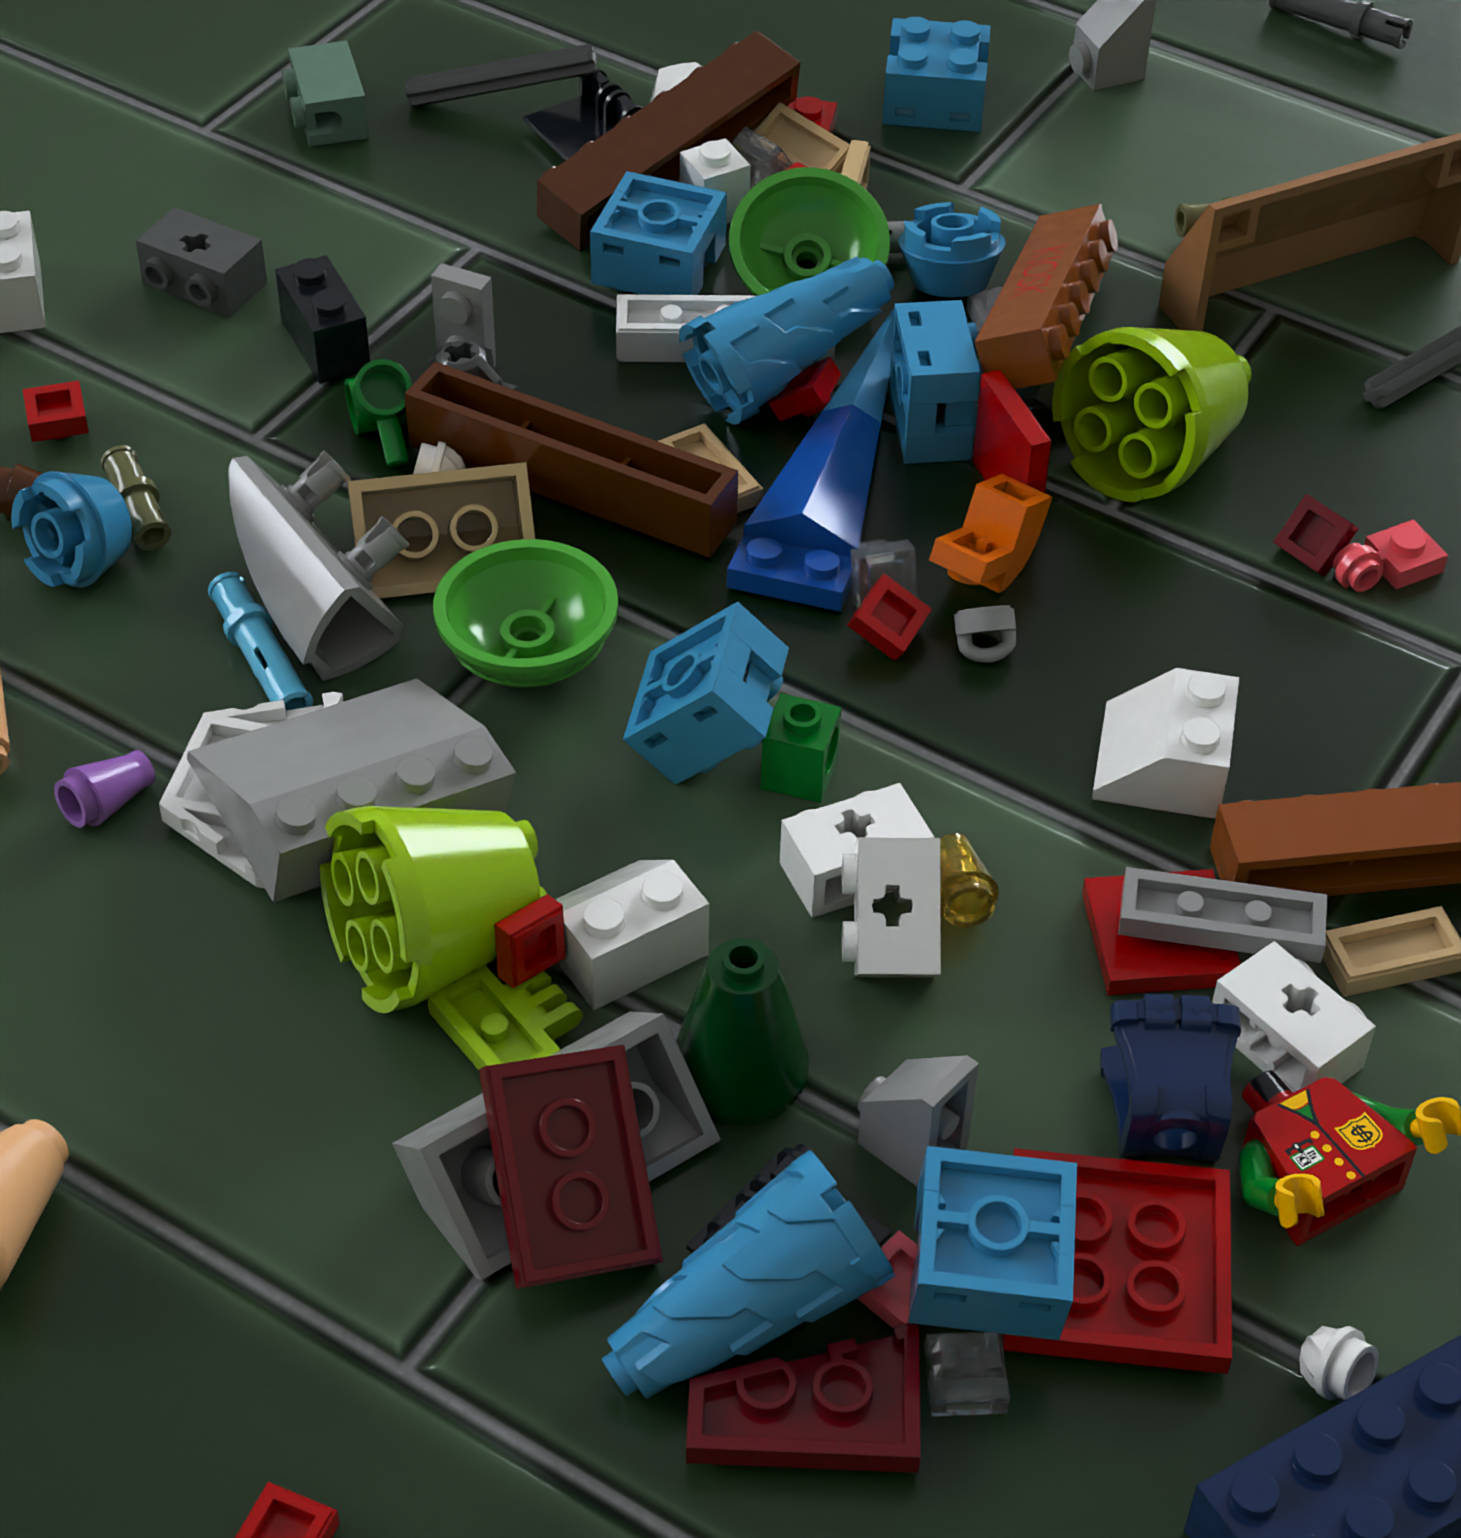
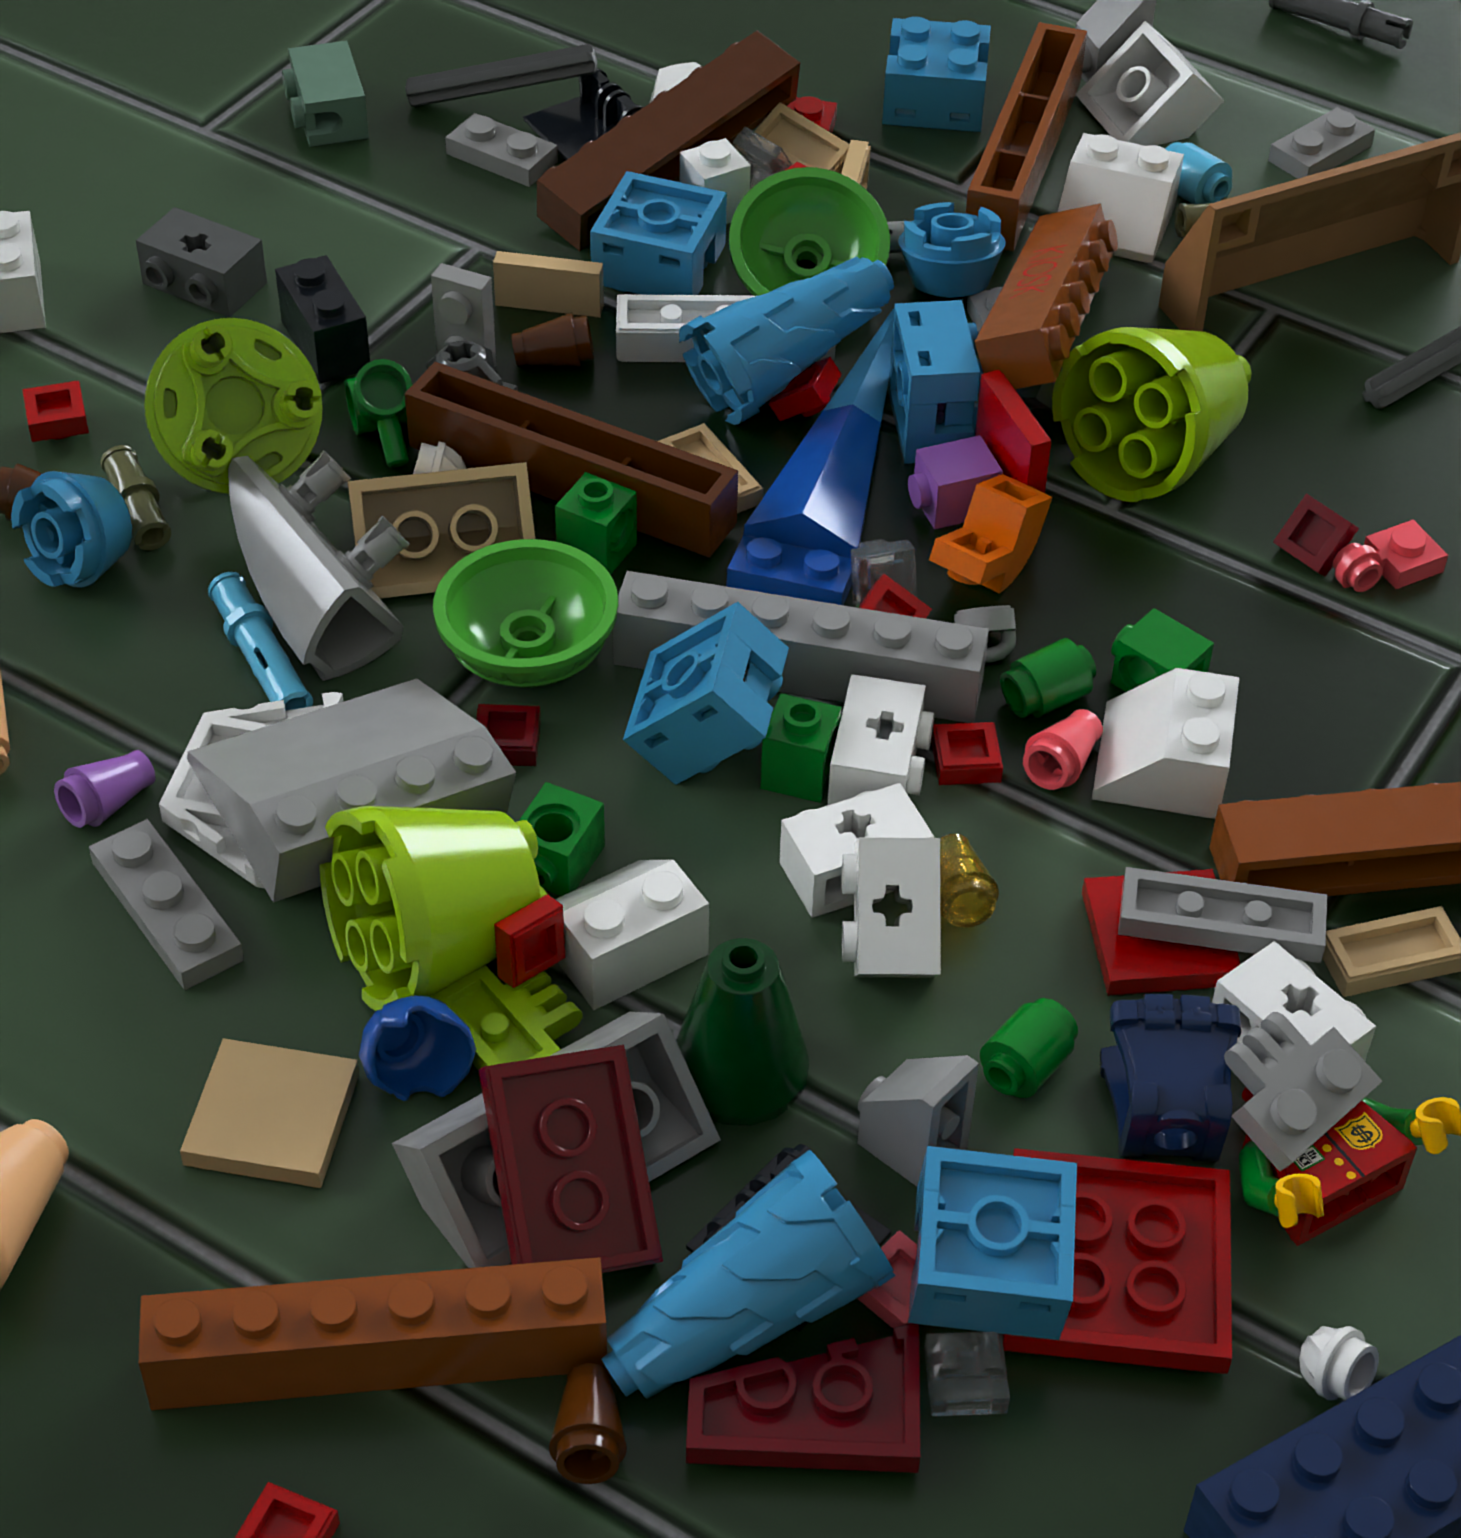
none -> light grey plate [89,819,244,991]
none -> dark orange brick [138,1257,607,1410]
none -> lime piece [144,318,322,494]
none -> tan tile [180,1038,359,1188]
none -> blue hair [359,996,476,1101]
none -> light grey plate [445,113,558,187]
none -> dark red tile [476,704,541,766]
none -> tan tile [493,251,604,318]
none -> reddish brown cone [512,312,594,367]
none -> green brick [519,782,605,896]
none -> reddish brown cone [549,1363,627,1484]
none -> green brick [555,472,637,575]
none -> light grey brick [613,571,989,723]
none -> white brick [828,674,934,805]
none -> medium lavender brick [908,435,1003,529]
none -> red tile [931,722,1003,785]
none -> dark orange brick [966,22,1087,252]
none -> green brick [980,998,1078,1098]
none -> green brick [1000,638,1096,718]
none -> coral cone [1023,709,1103,790]
none -> white slope [1058,133,1184,264]
none -> white slope [1076,21,1224,146]
none -> green brick [1111,608,1214,692]
none -> medium azure brick [1165,142,1232,204]
none -> light grey hinge [1224,1012,1382,1172]
none -> light grey plate [1268,107,1375,179]

